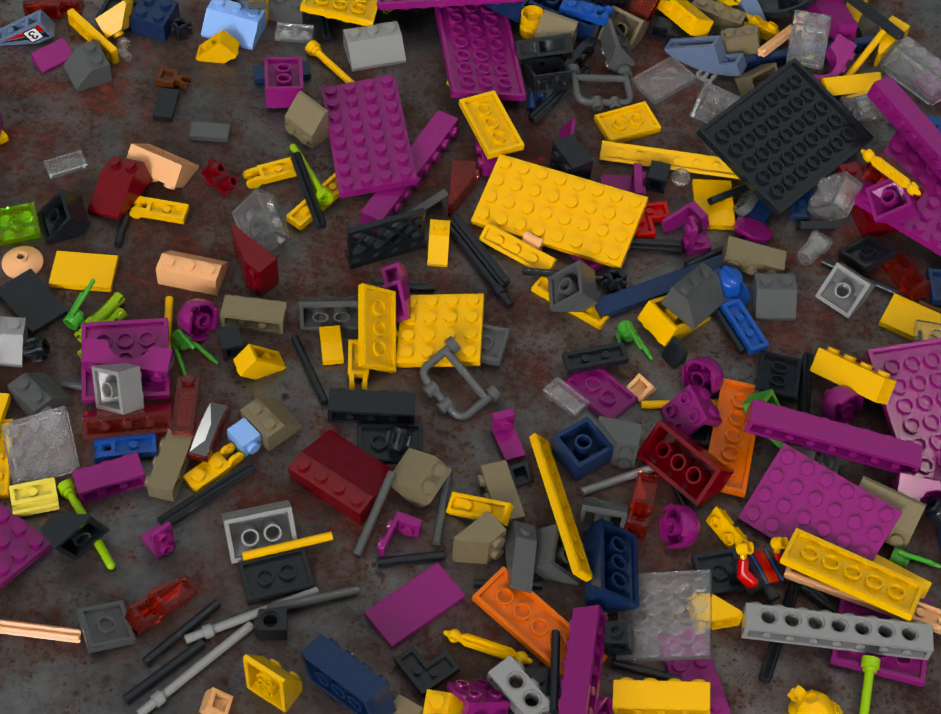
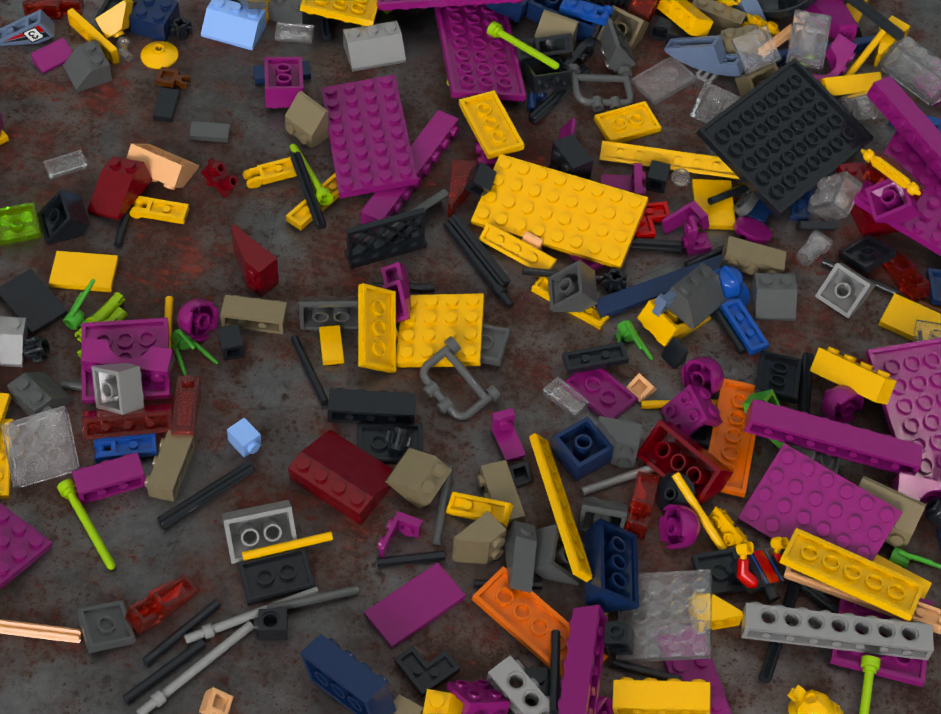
light nougat dish [2,246,44,279] -> none
light yellow plate [9,477,60,517] -> none
black slope [40,513,110,560] -> none
magenta bracket [141,521,176,559] -> none
light nougat slope [156,250,229,296] -> none
yellow hinge [183,442,245,493] -> none
slope [187,400,230,463] -> none
yellow slope [196,30,240,64] -> none
clear slope [231,188,292,253] -> none
yellow slope [233,344,286,380] -> none
dark tan slope [240,398,303,451] -> none
yellow slope [243,654,303,713] -> none
yellow piece [305,40,355,83] -> none
yellow hinge [348,339,369,390] -> none
dark grey bar [353,470,396,557] -> none
yellow slope [427,219,450,267] -> none
yellow wheel [443,629,533,665] -> none
yellow wheel [519,5,544,40] -> none
none -> yellow dish [141,41,179,69]
none -> black brick [464,163,497,198]
none -> lime piece [487,21,559,69]
none -> sand blue plate [652,290,677,317]
none -> black dish [656,473,696,514]
none -> yellow bar [671,472,727,550]
none -> clear plate [731,25,781,75]

